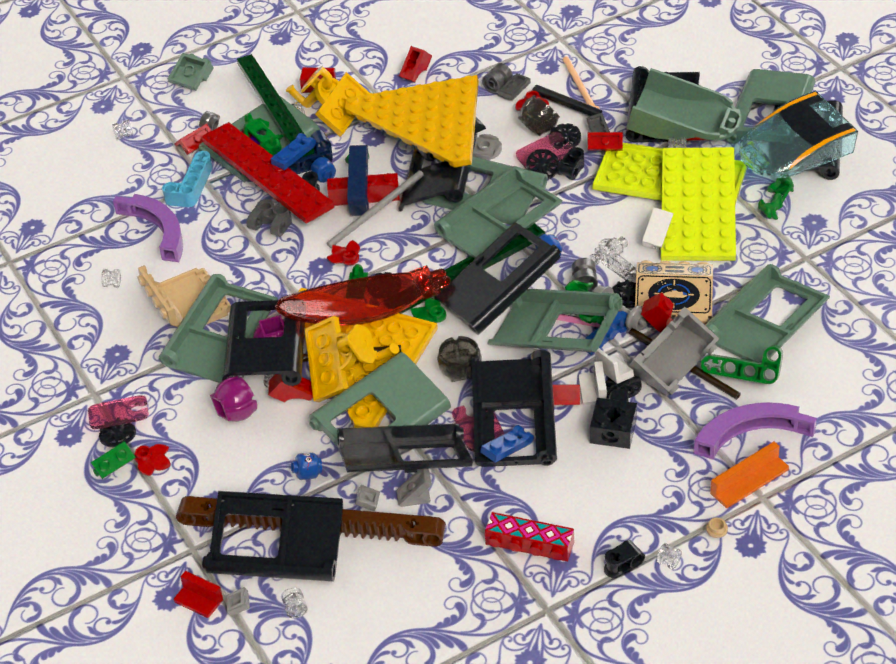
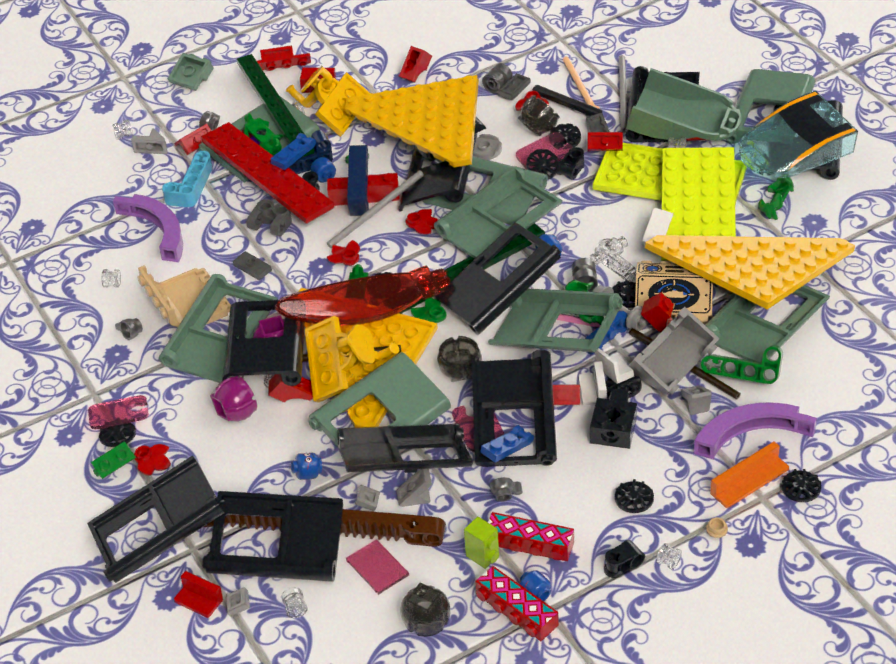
none -> black piece [87,455,225,583]
none -> flat silver piece [115,318,143,340]
none -> light grey slope [131,128,168,154]
none -> dark grey plate [233,251,272,280]
none -> red bracket [257,45,311,71]
none -> clear pink piece [346,539,409,595]
none -> clear smoke piece [400,582,451,637]
none -> red plate [406,209,439,234]
none -> lime brick [464,516,499,569]
none -> red brick [475,566,559,641]
none -> flat silver piece [490,477,523,502]
none -> blue head [519,570,551,601]
none -> black wheel [615,479,654,513]
none -> light grey piece [619,55,627,133]
none -> yellow plate [645,235,855,310]
none -> light grey slope [680,385,712,415]
none -> black wheel [781,469,821,502]

